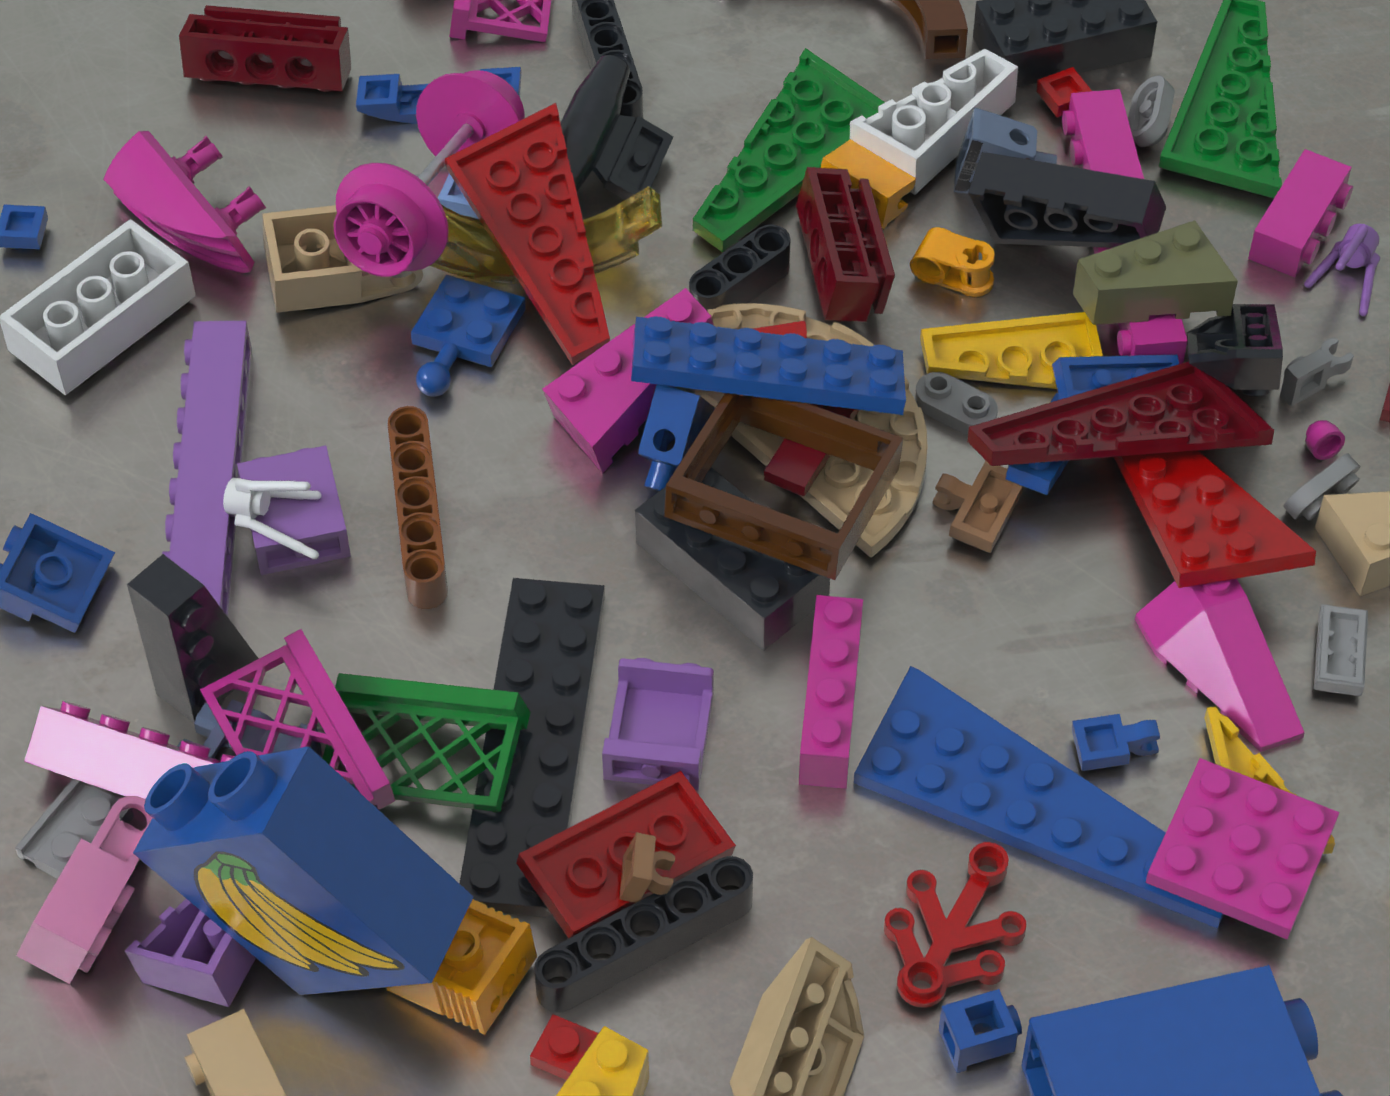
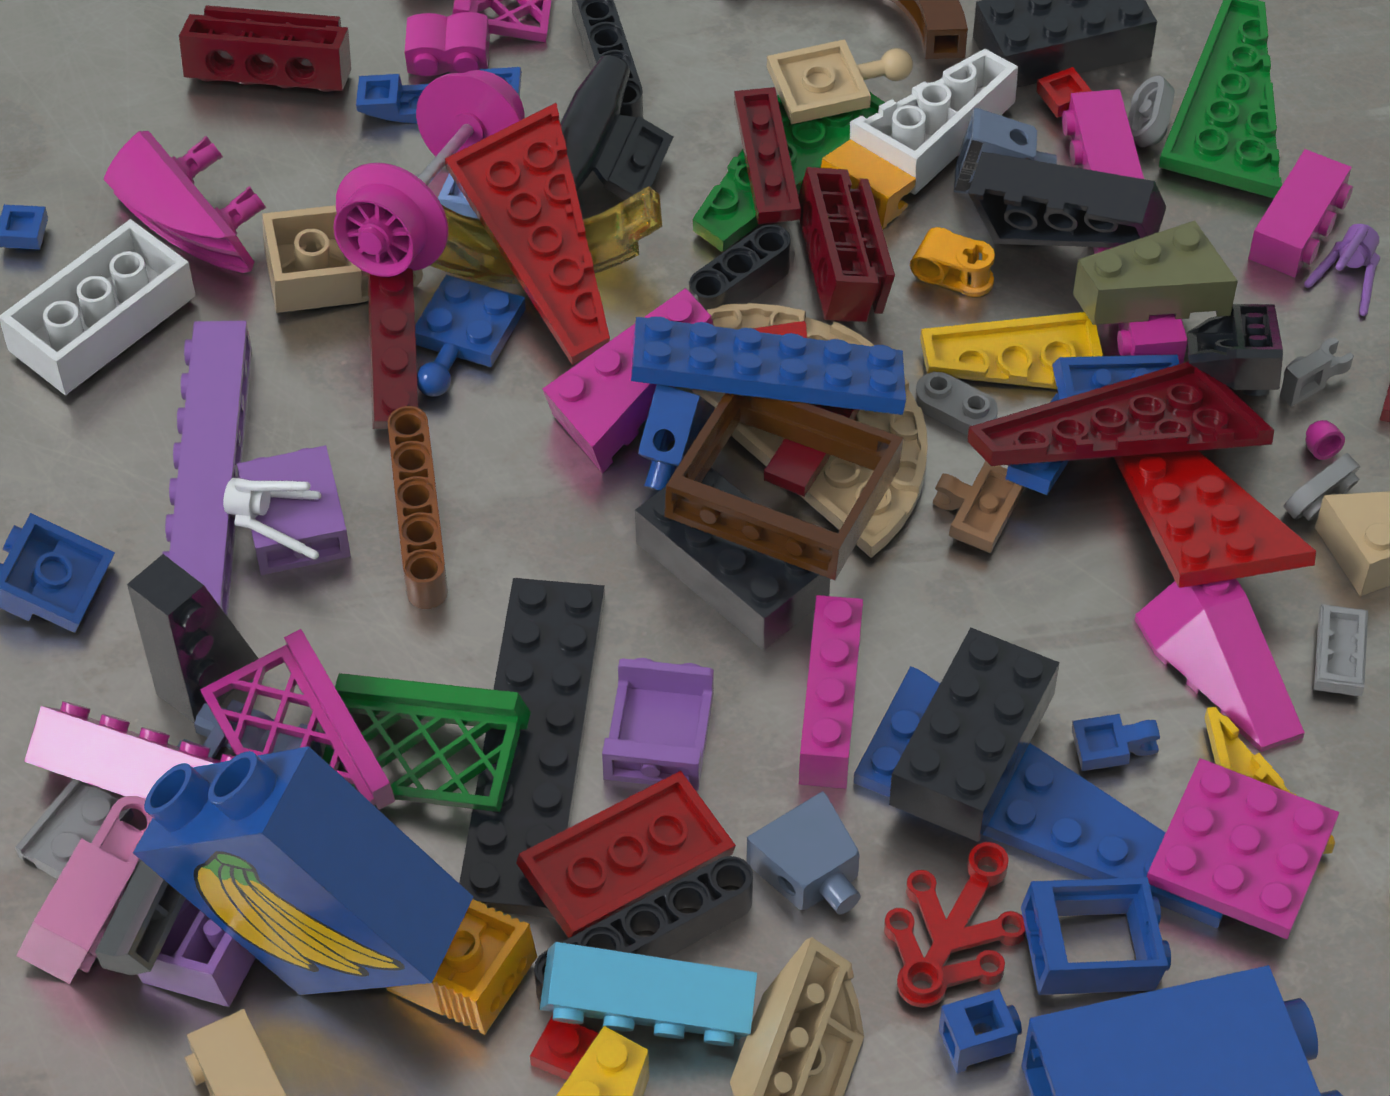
medium nougat tile [619,832,675,903] -> none
none -> dark grey piece [95,860,185,975]
none -> dark red plate [368,268,418,429]
none -> dark pink brick [404,12,490,76]
none -> medium azure brick [540,942,757,1046]
none -> dark red plate [734,87,801,224]
none -> sand blue torso [746,791,861,914]
none -> tan plate [767,39,913,124]
none -> black brick [889,627,1060,842]
none -> blue window [1021,877,1171,995]

